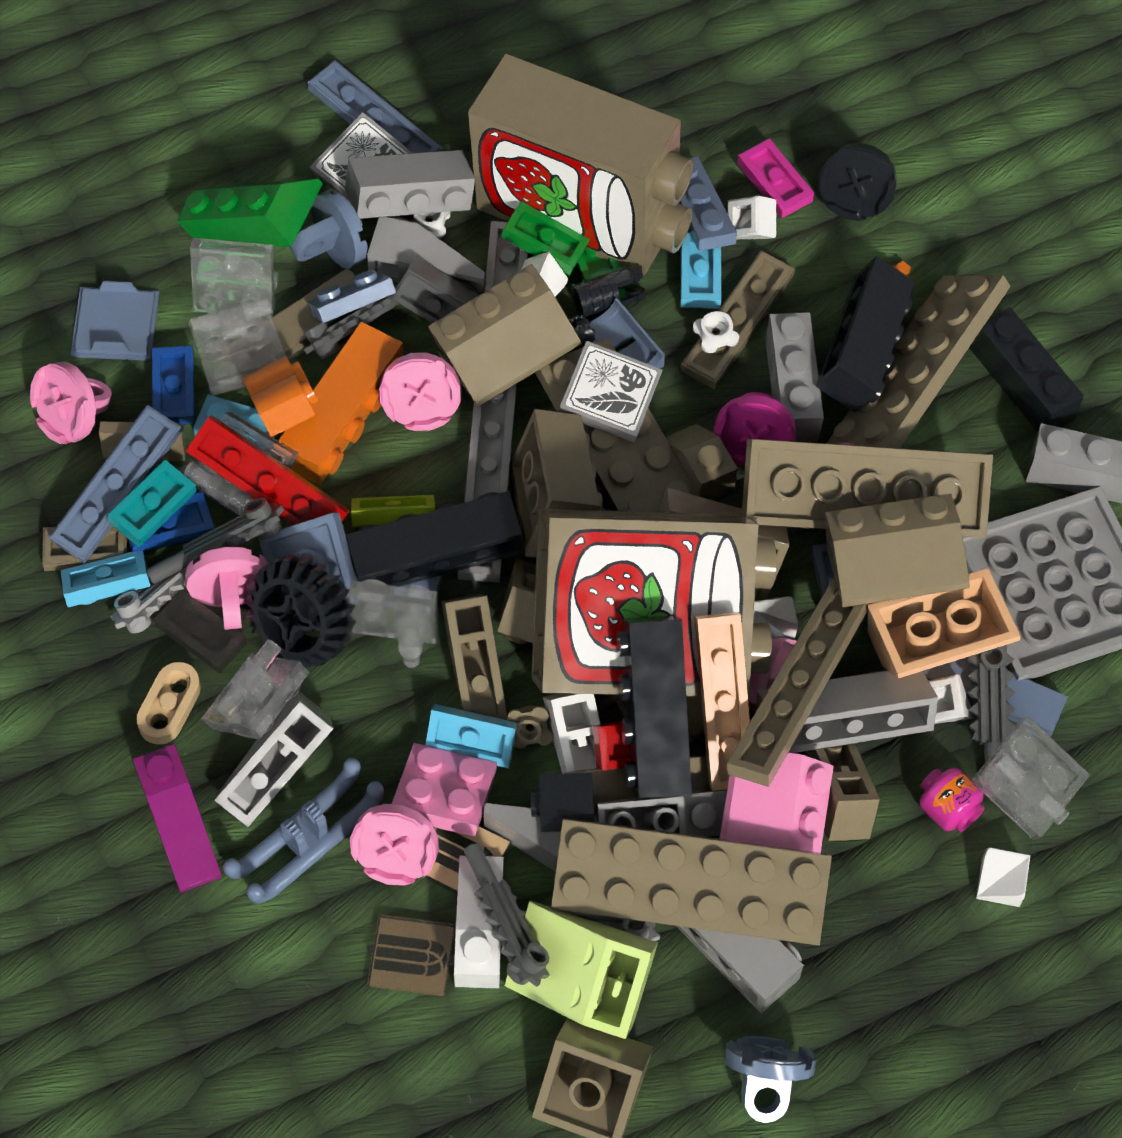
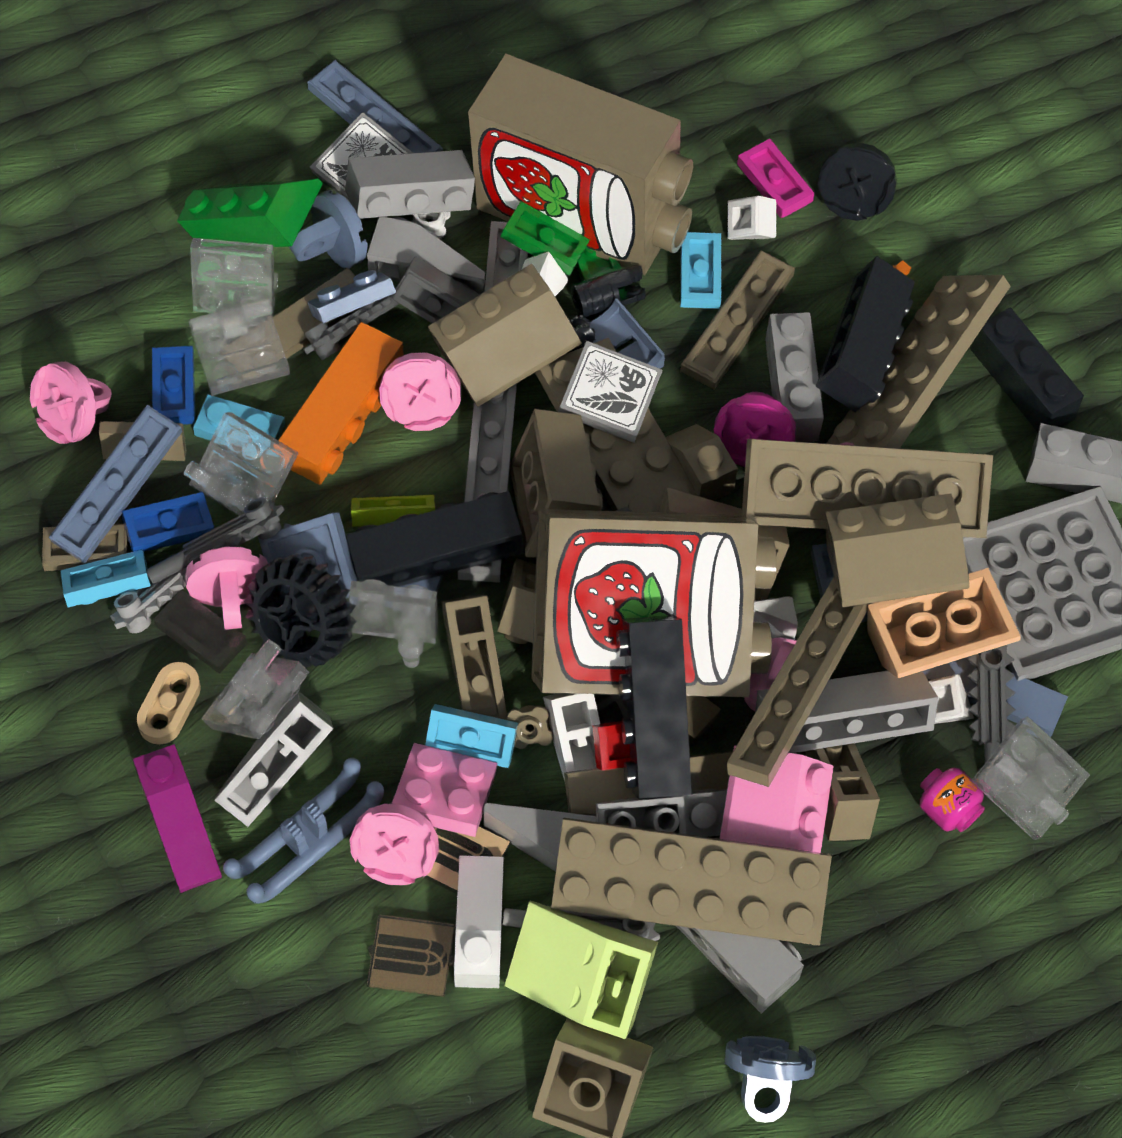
sand blue piece [70,281,160,361] -> none
teal plate [108,460,196,547] -> none
red plate [186,415,350,525] -> none
orange brick [242,355,318,437] -> none
dark grey piece [464,843,550,987] -> none
black brick [531,773,594,832] -> none
sand blue plate [679,157,737,251] -> none
white plate [693,311,739,353] -> none
light nougat plate [694,612,750,791] -> none
white slope [976,848,1030,907] -> none

